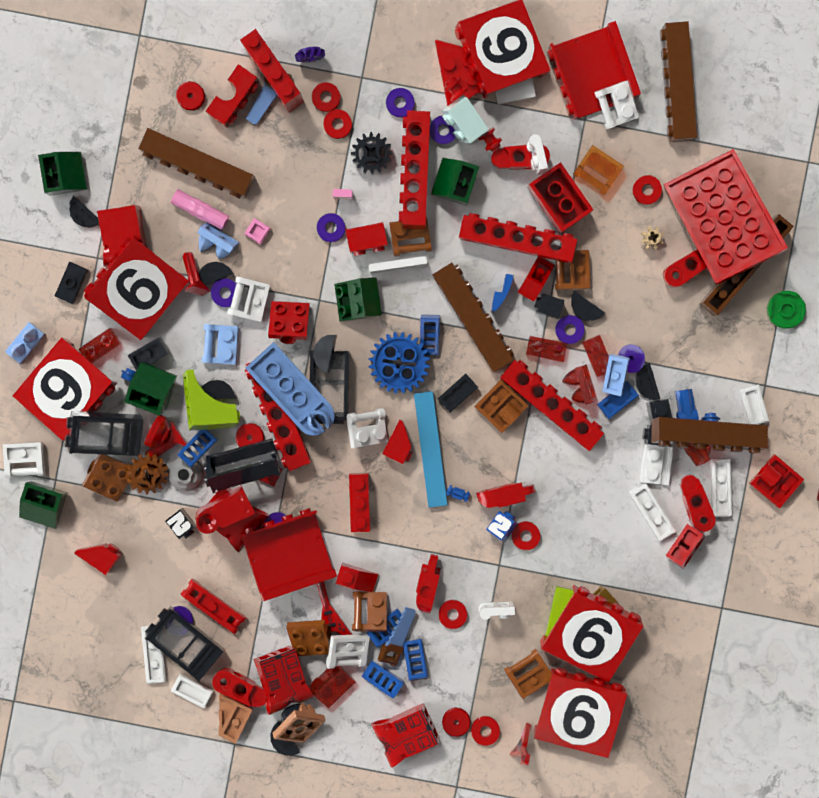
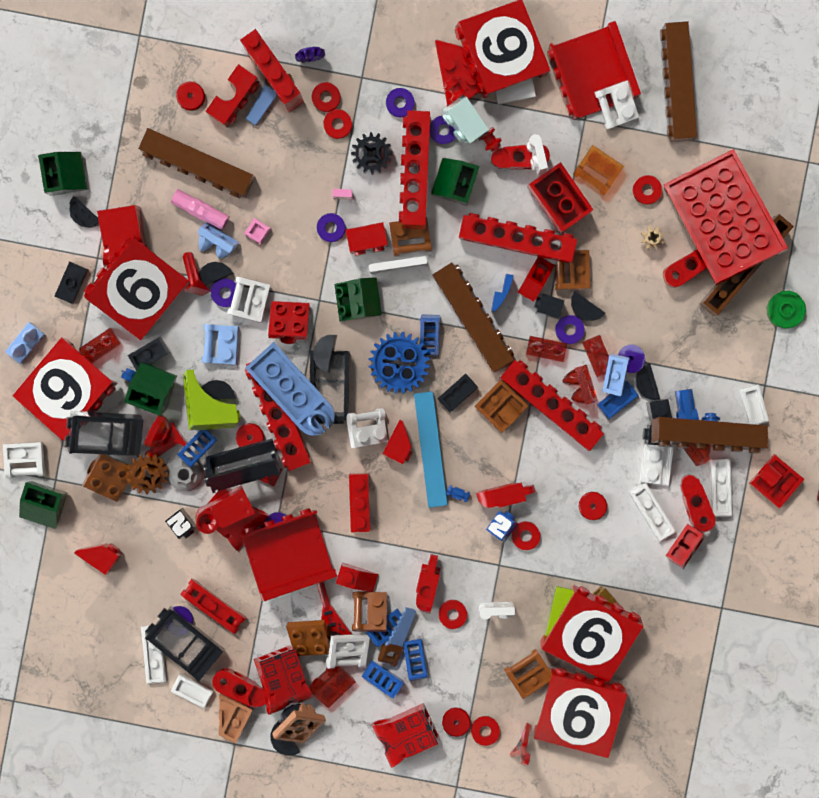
none -> red piece [578,492,608,520]

